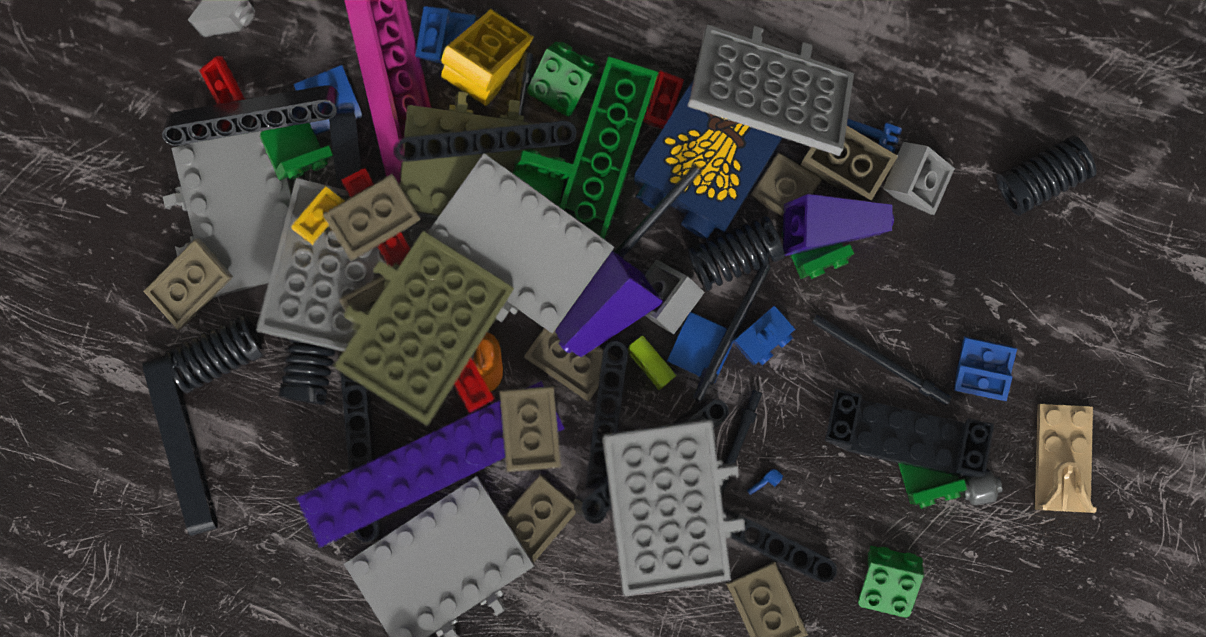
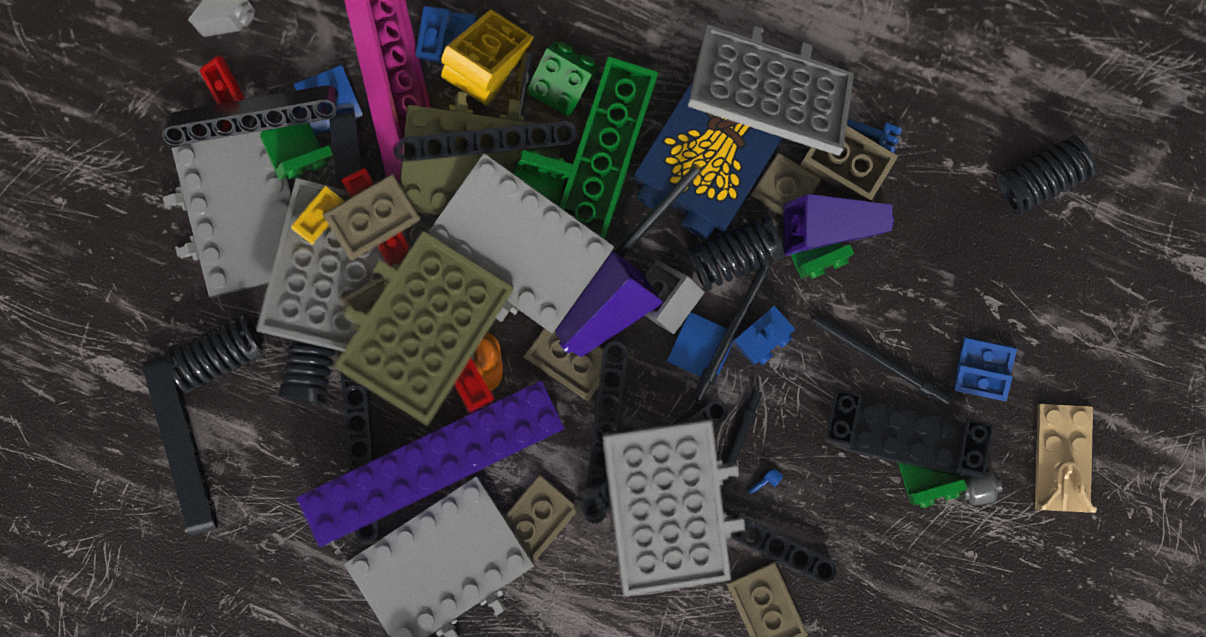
dark tan tile [143,238,233,330] -> none
dark tan tile [499,386,561,472] -> none
lime brick [627,336,677,390] -> none
red brick [644,71,684,129] -> none
green bracket [858,546,924,617] -> none
light grey slope [883,142,955,215] -> none

